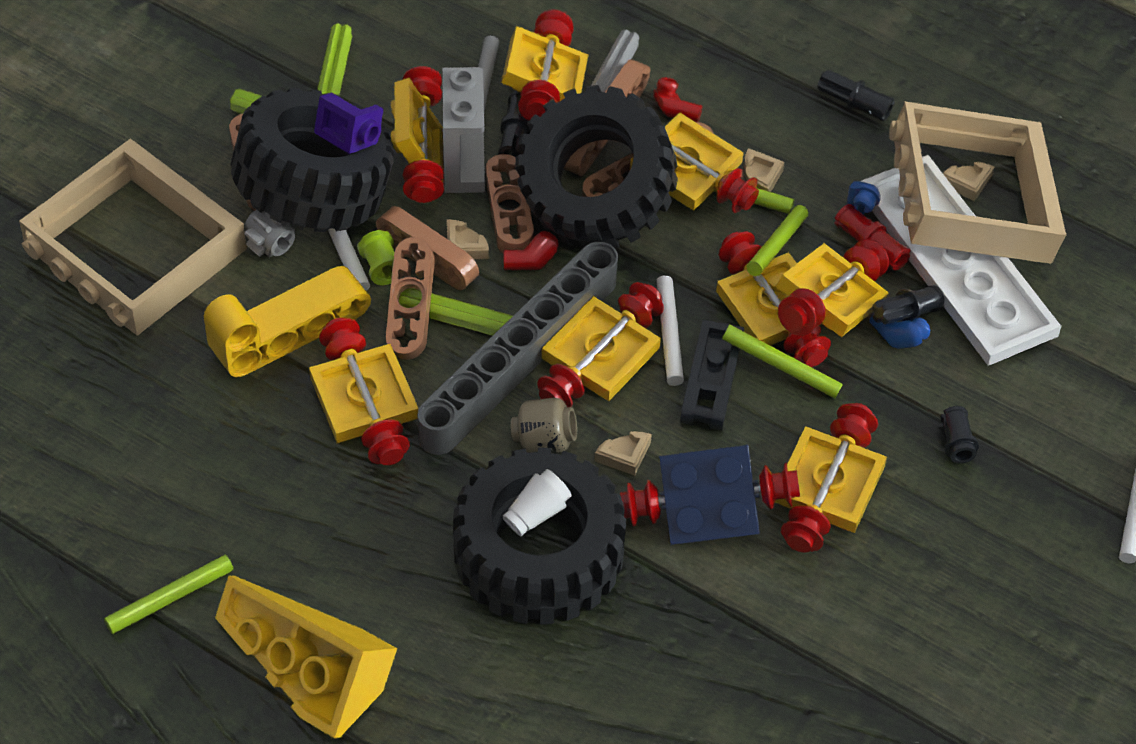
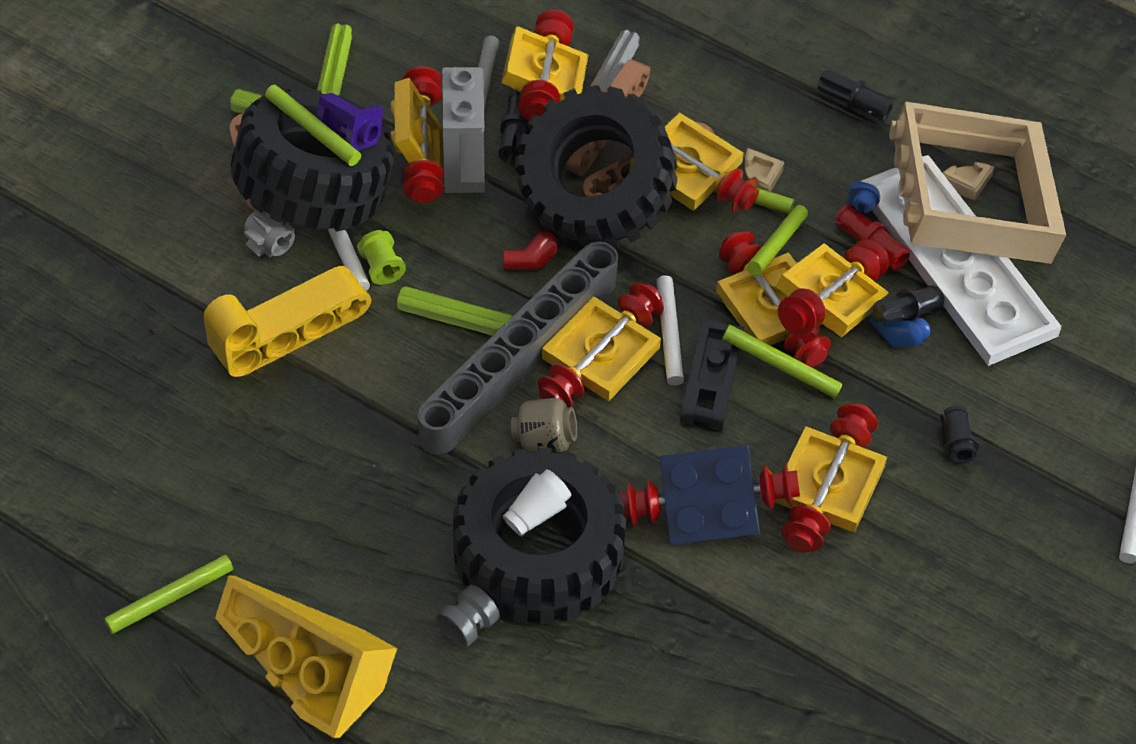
tan window [19,139,247,336] -> none
yellow plate [309,318,419,465] -> none
nougat beam [376,206,479,290] -> none
nougat beam [386,237,435,360] -> none
tan tile [447,219,489,260] -> none
nougat beam [486,154,533,254] -> none
tan tile [595,431,652,476] -> none
red arm [654,77,703,122] -> none
none -> lime bar [265,84,361,166]
none -> dark grey wheel [435,585,500,649]

